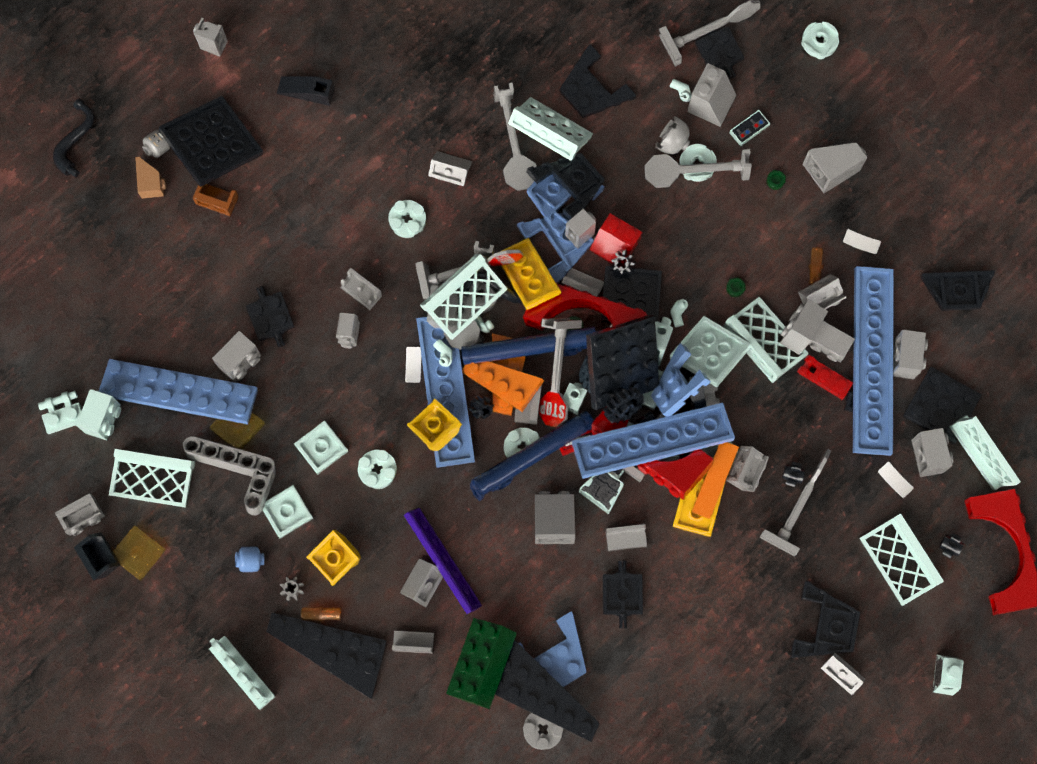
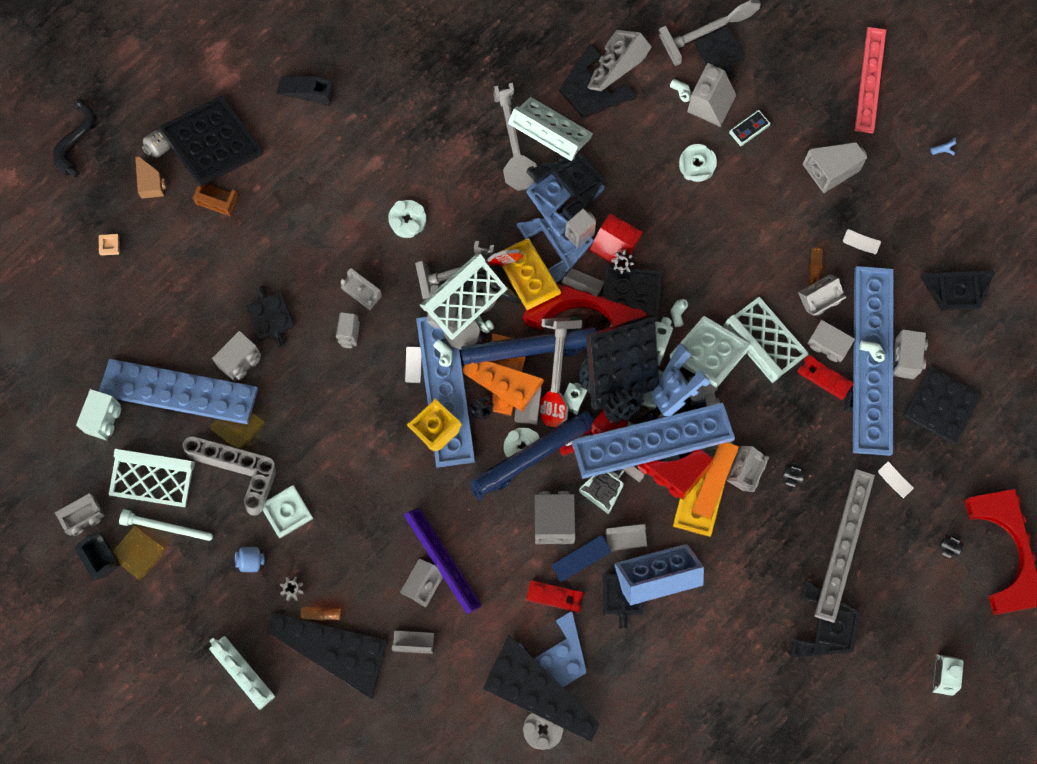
light aqua plate [38,391,82,434] -> none
light grey hinge [193,18,228,57] -> none
light aqua tile [294,420,348,475] -> none
yellow slope [306,530,361,586] -> none
light aqua plate [358,450,397,489] -> none
light grey panel [428,151,472,186] -> none
dark green brick [446,618,517,709] -> none
light grey piece [644,149,752,188] -> none
light grey cylinder [655,116,690,155] -> none
dark green tile [726,278,746,297] -> none
light grey piece [760,449,831,556] -> none
dark green tile [766,170,786,190] -> none
light grey brick [780,299,828,355] -> none
light aqua plate [801,22,839,59] -> none
plate [821,653,866,695] -> none
light aqua fence [859,514,944,606] -> none
light grey brick [911,428,953,477] -> none
light aqua fence [949,415,1021,491] -> none
none -> light nougat plate [99,234,119,255]
none -> light aqua piece [119,509,213,541]
none -> red plate [526,581,584,613]
none -> dark blue tile [551,535,612,582]
none -> light grey wedge [588,30,652,91]
none -> medium blue slope [615,544,704,605]
none -> light grey plate [814,469,875,623]
none -> coral plate [854,27,886,134]
none -> light aqua arm [859,340,885,362]
none -> medium blue bar [931,137,957,155]

